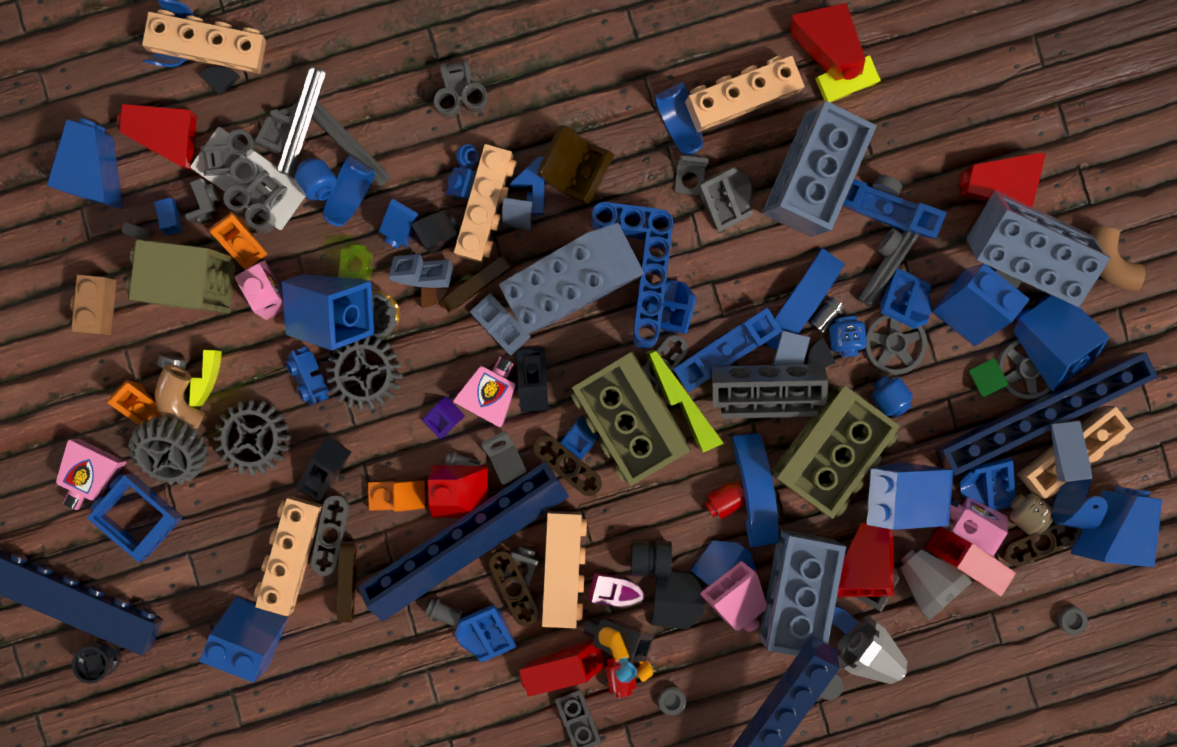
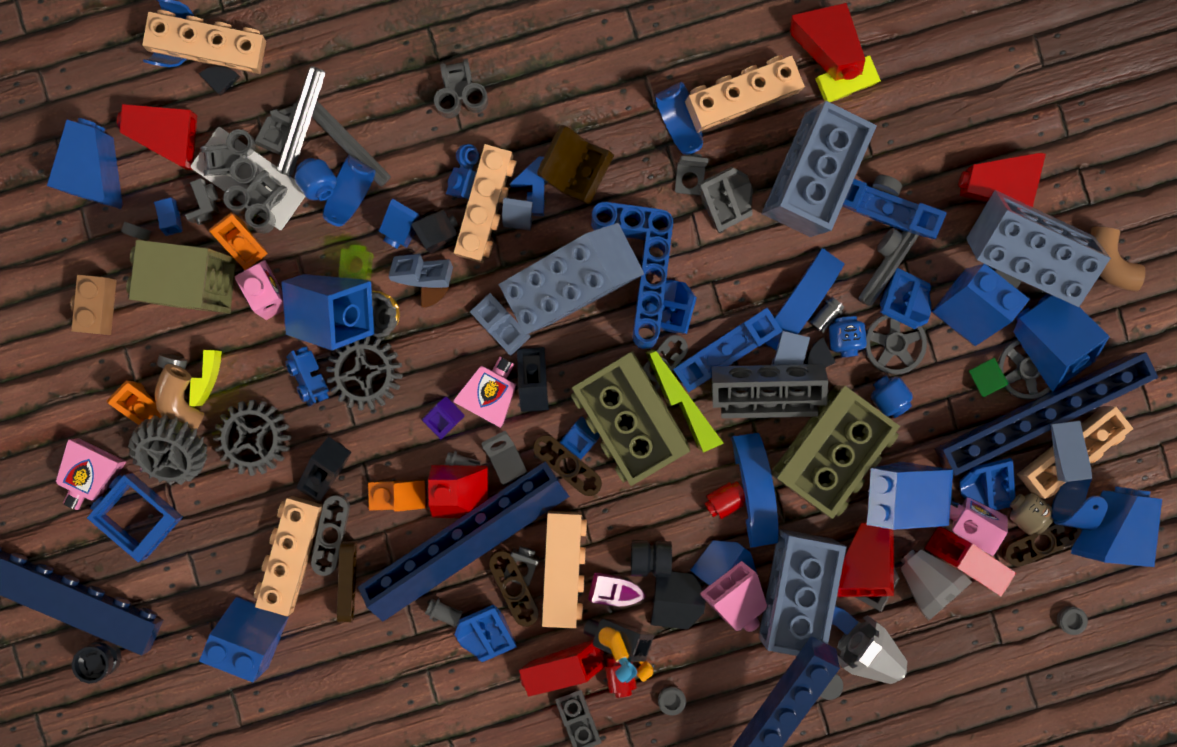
dark brown beam [440,254,514,313] -> none

